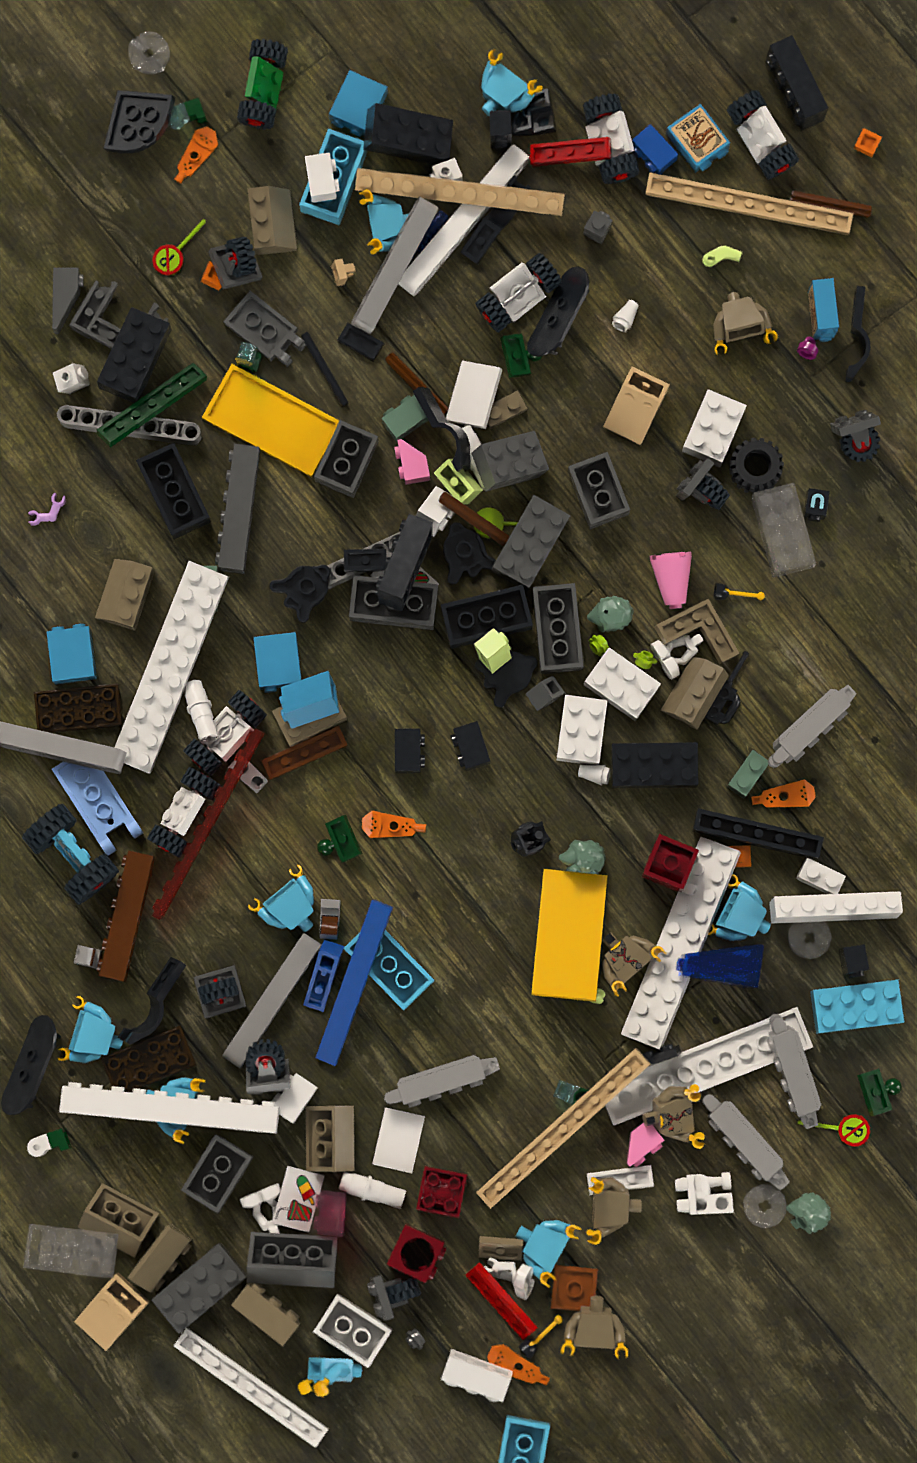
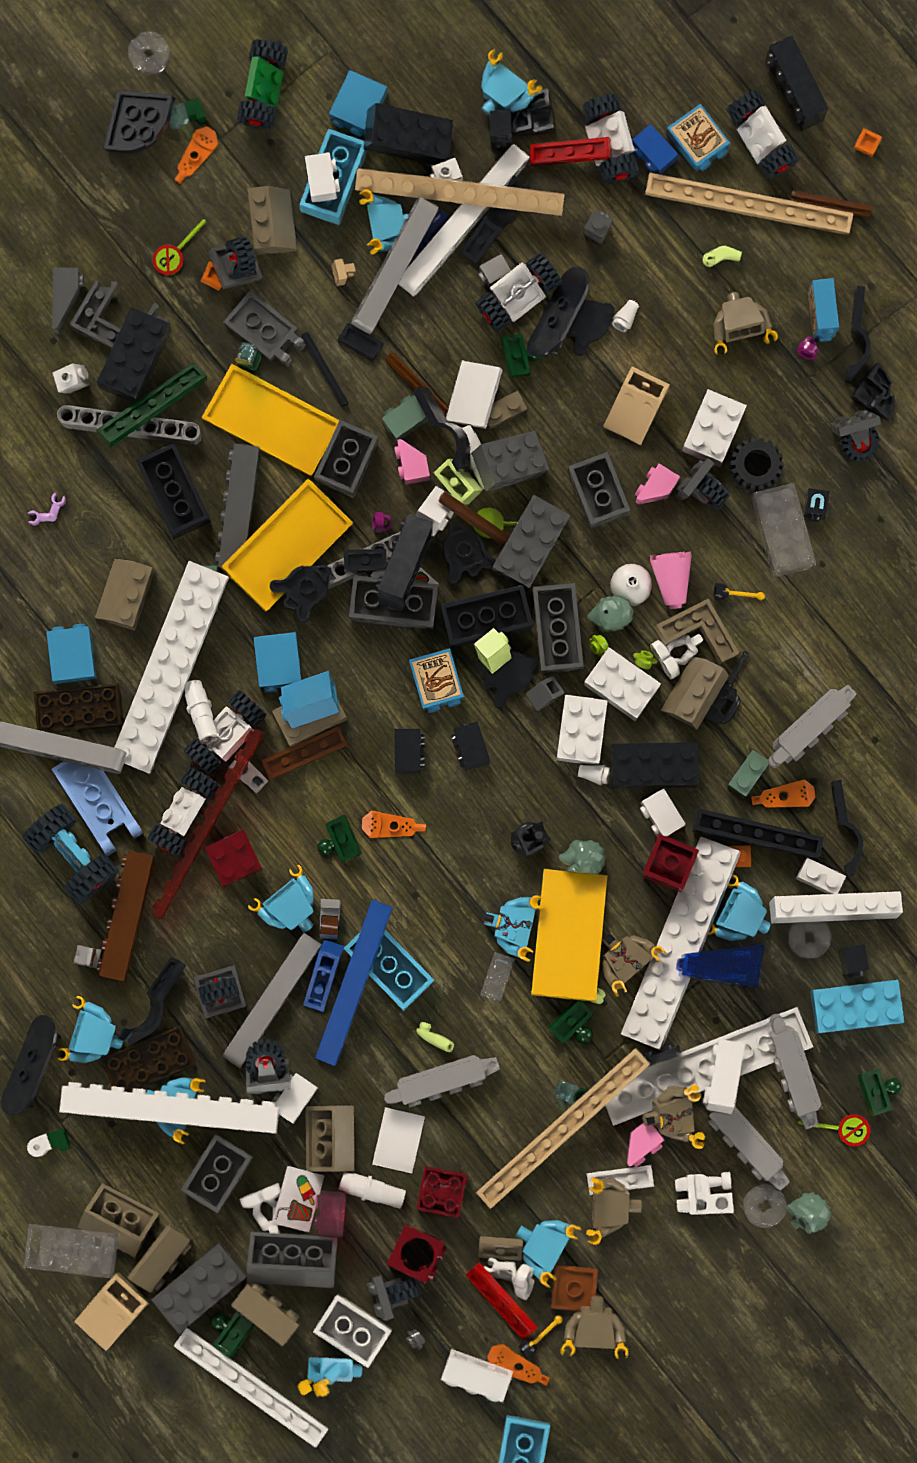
none -> dark red brick [205,829,263,888]
none -> dark green plate [210,1311,255,1359]
none -> yellow tile [220,478,353,612]
none -> magenta tile [372,512,393,533]
none -> brick [409,648,464,713]
none -> yellowish green arm [416,1022,454,1052]
none -> light grey brick [478,254,511,289]
none -> clear slope [480,952,515,1002]
none -> medium azure torso [484,896,544,962]
none -> dark green plate [547,1000,594,1044]
none -> black tile [565,300,615,356]
none -> white cylinder [610,564,652,606]
none -> bright pink slope [635,464,680,505]
none -> white brick [640,788,686,837]
none -> white brick [703,1039,745,1114]
none -> black piece [831,780,863,877]
none -> black brick [850,362,895,420]

